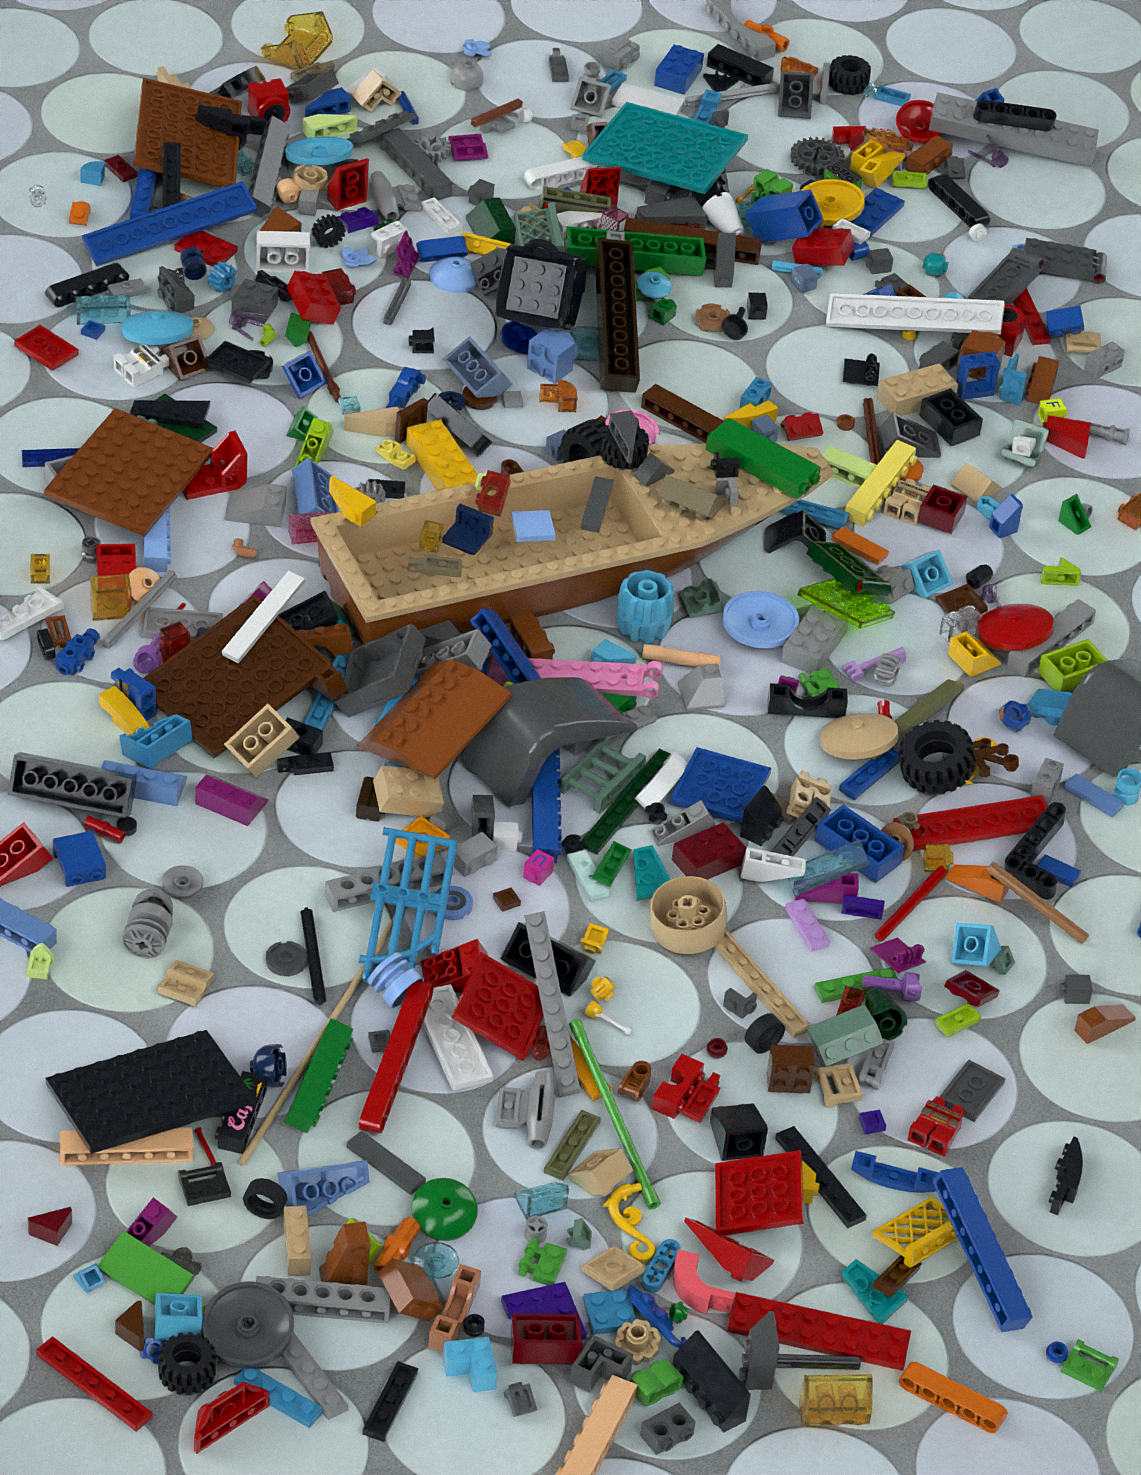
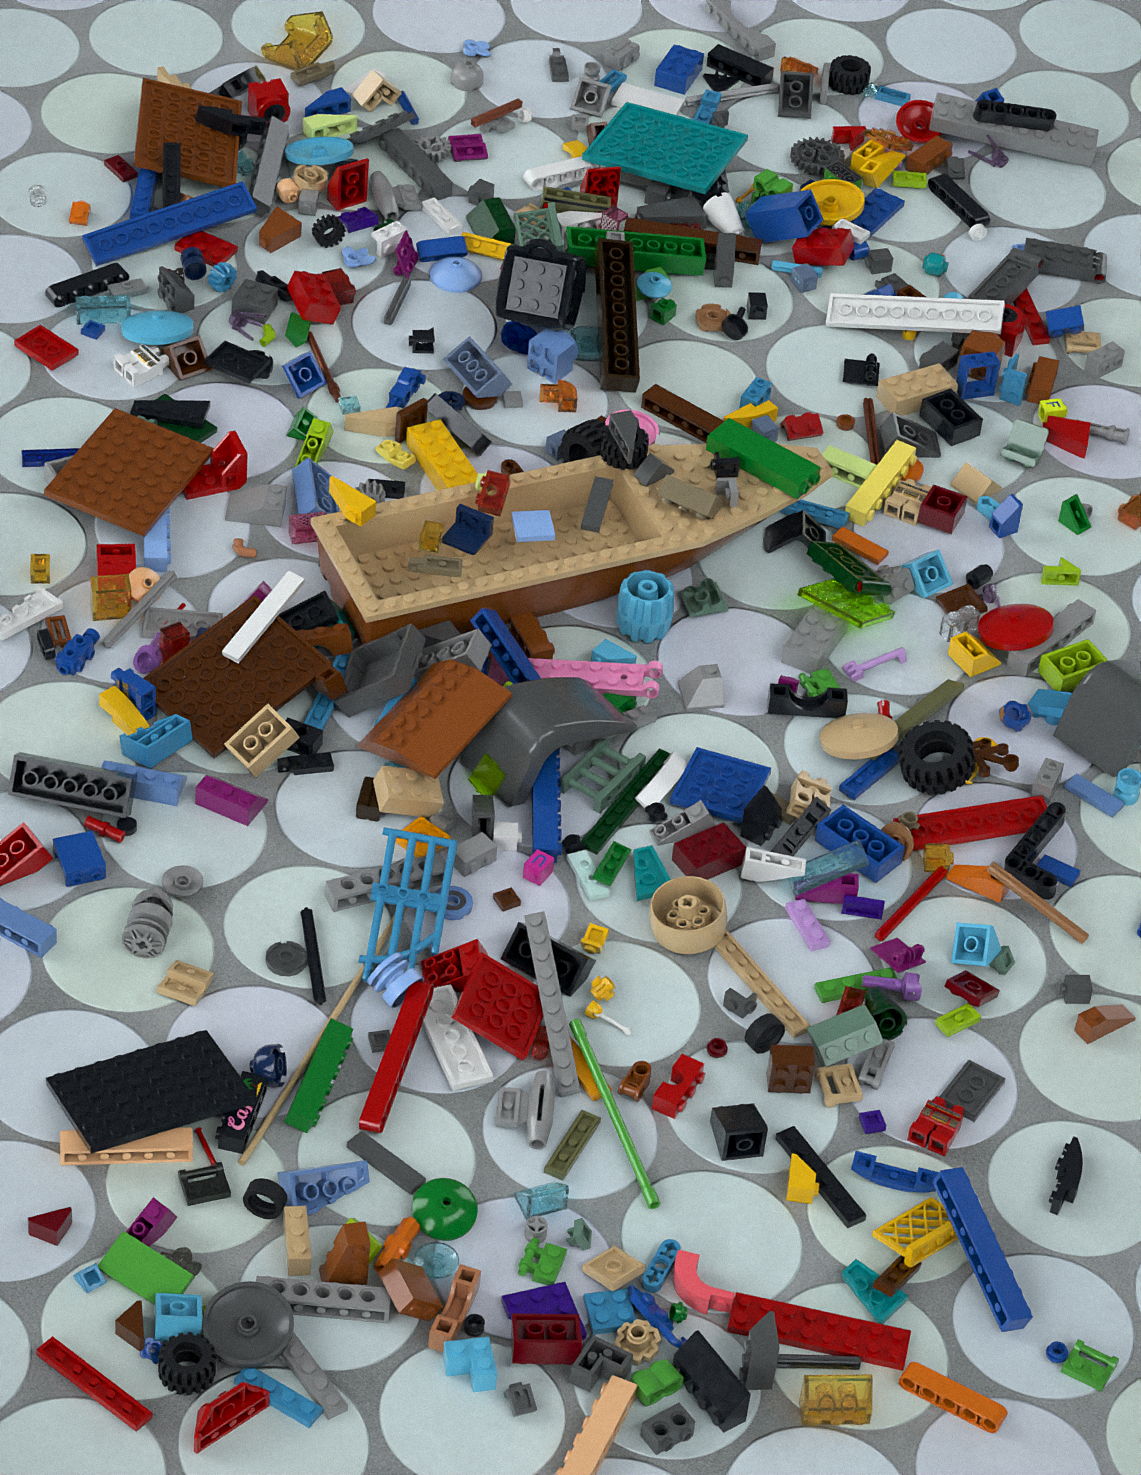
yellowish green tile [26,943,54,980] -> none
dark azure brick [80,161,105,186] -> none
flat silver wheel [82,536,101,563] -> none
tan dish [186,317,214,340] -> none
white brick [256,231,310,273] -> none
dark grey window [286,68,339,104] -> none
black tile [362,1361,419,1442] -> none
dark grey slope [470,248,507,295] -> none
tan slope [567,1148,633,1196] -> none
yellow plant [602,1183,656,1263] -> none
light nougat piece [642,644,721,667] -> none
red hinge [681,1072,721,1123] -> none
red wedge [684,1217,774,1282] -> none
red plate [715,1150,804,1236] -> none
light blue dish [723,591,799,648] -> none
orange piece [744,19,790,52] -> none
light grey gear [874,653,901,687] -> none
white bracket [1012,436,1036,457] -> none
none -> clear neon green piece [468,753,507,796]

